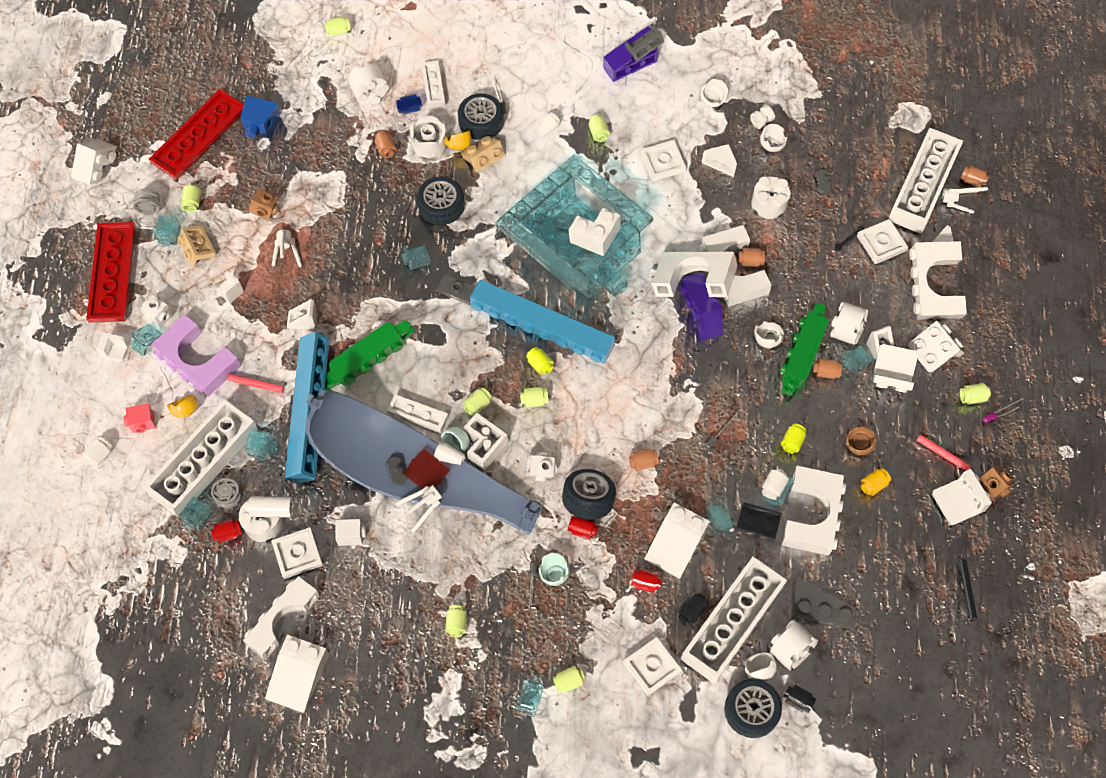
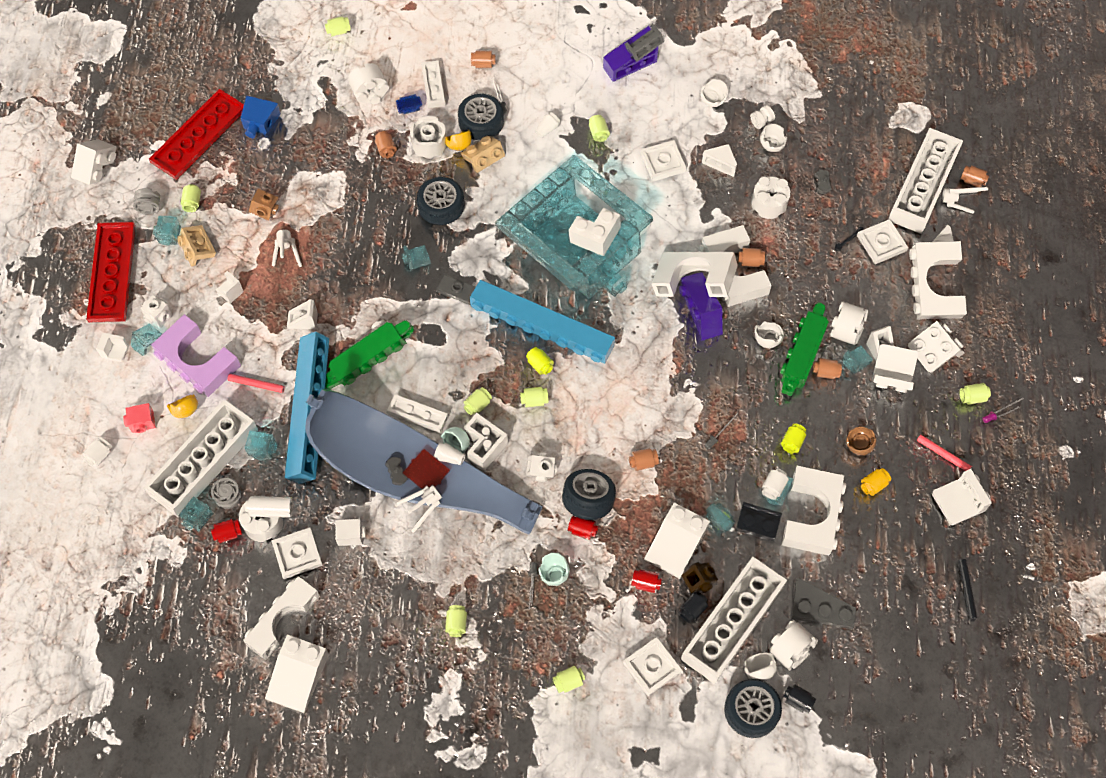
clear light blue bracket [515,679,544,717] -> none
medium nougat brick [979,466,1015,498] -> none
none -> nougat brick [471,51,496,68]
none -> dark brown brick [681,562,718,593]

